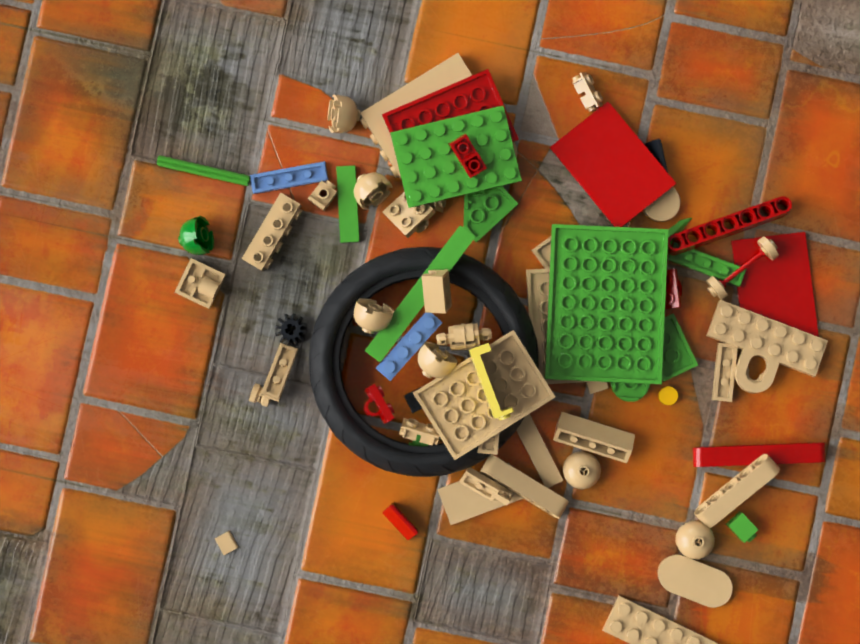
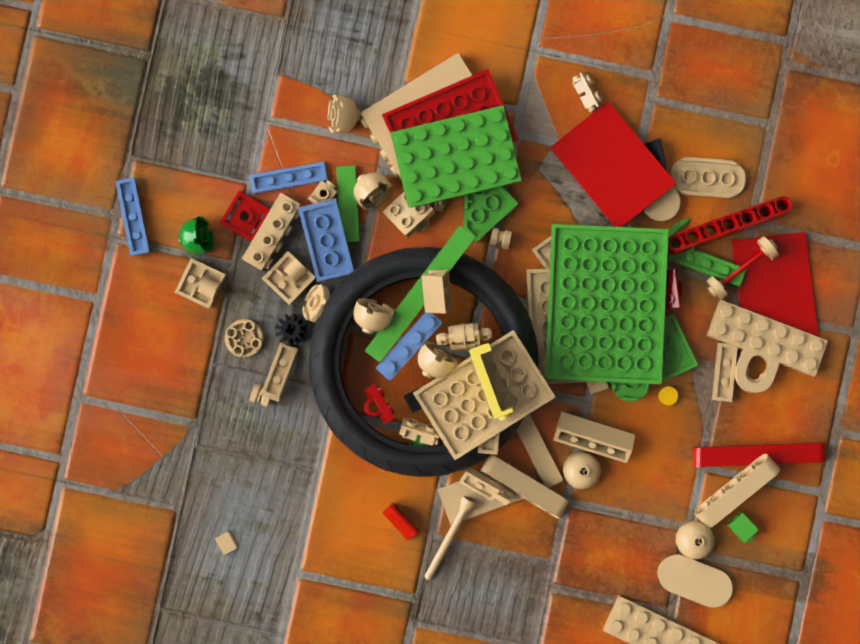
bright green axle [157,156,250,186] -> none
red slope [449,134,487,178] -> none
none -> medium blue plate [115,177,151,256]
none -> red piece [220,191,270,242]
none -> tan tile [225,319,264,358]
none -> tan plate [261,251,316,305]
none -> medium blue plate [298,198,354,282]
none -> tan tile [303,284,330,322]
none -> tan piece [425,496,476,580]
none -> tan wheel [489,228,512,250]
none -> tan tile [669,157,746,199]

